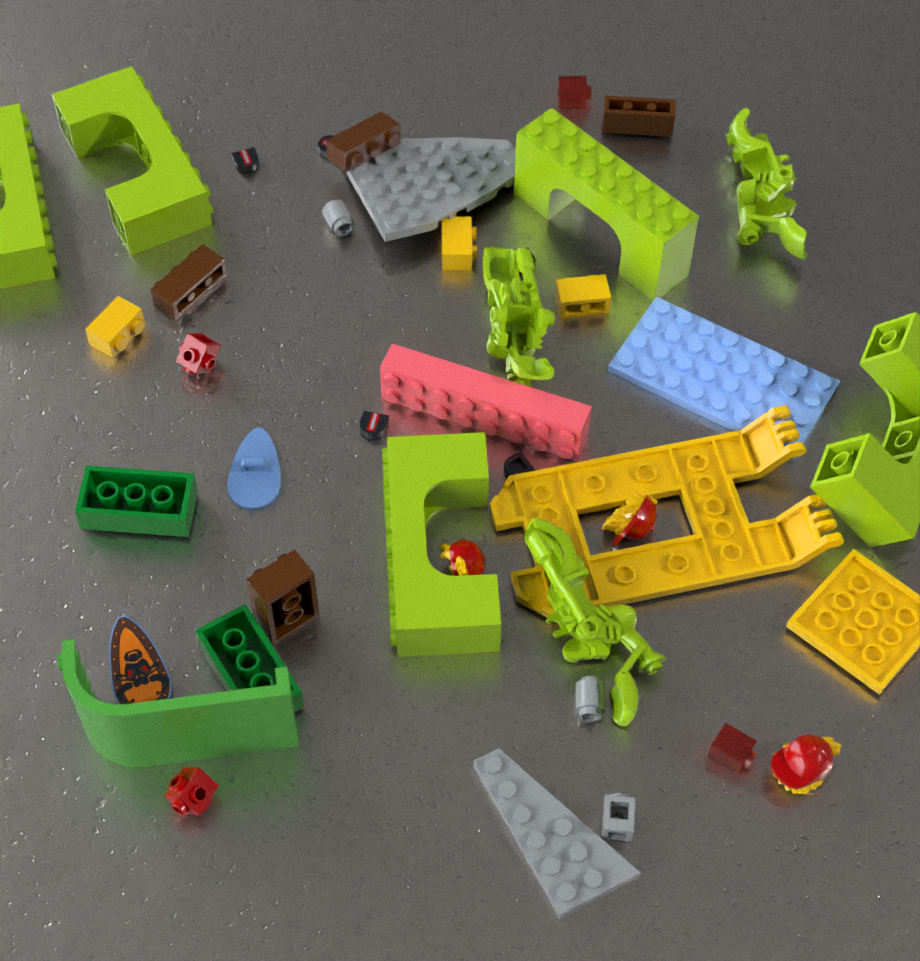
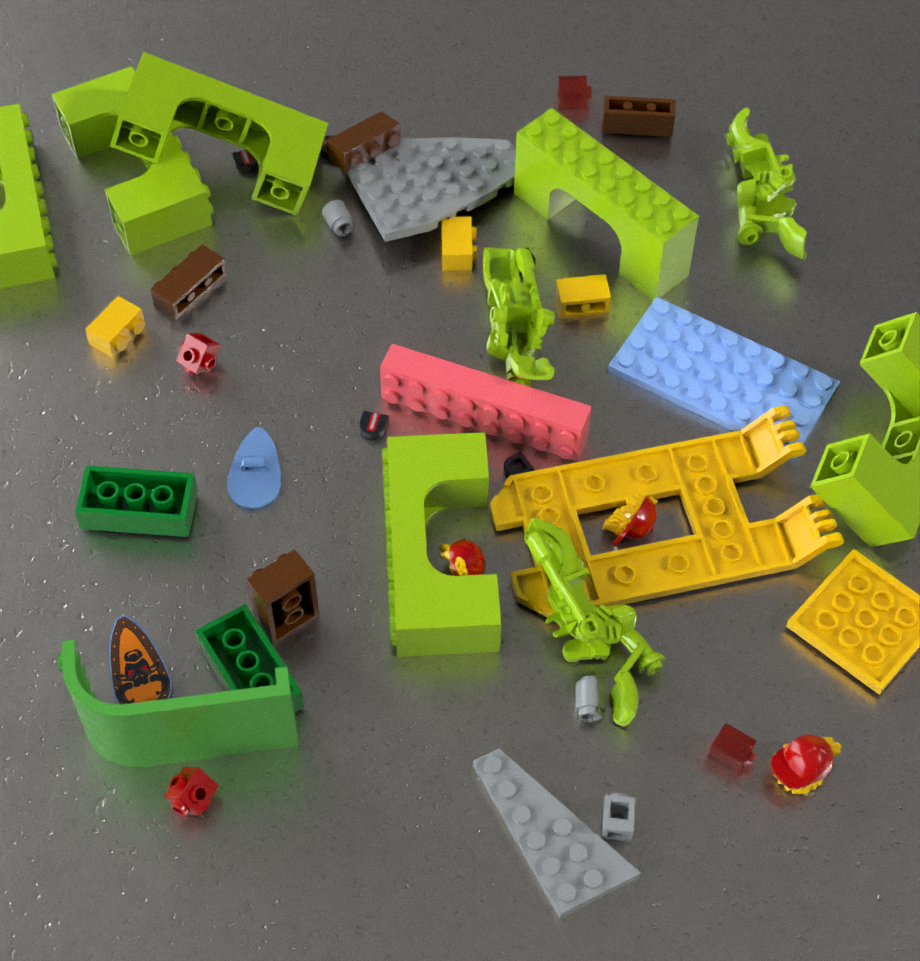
none -> lime arch [110,52,328,216]

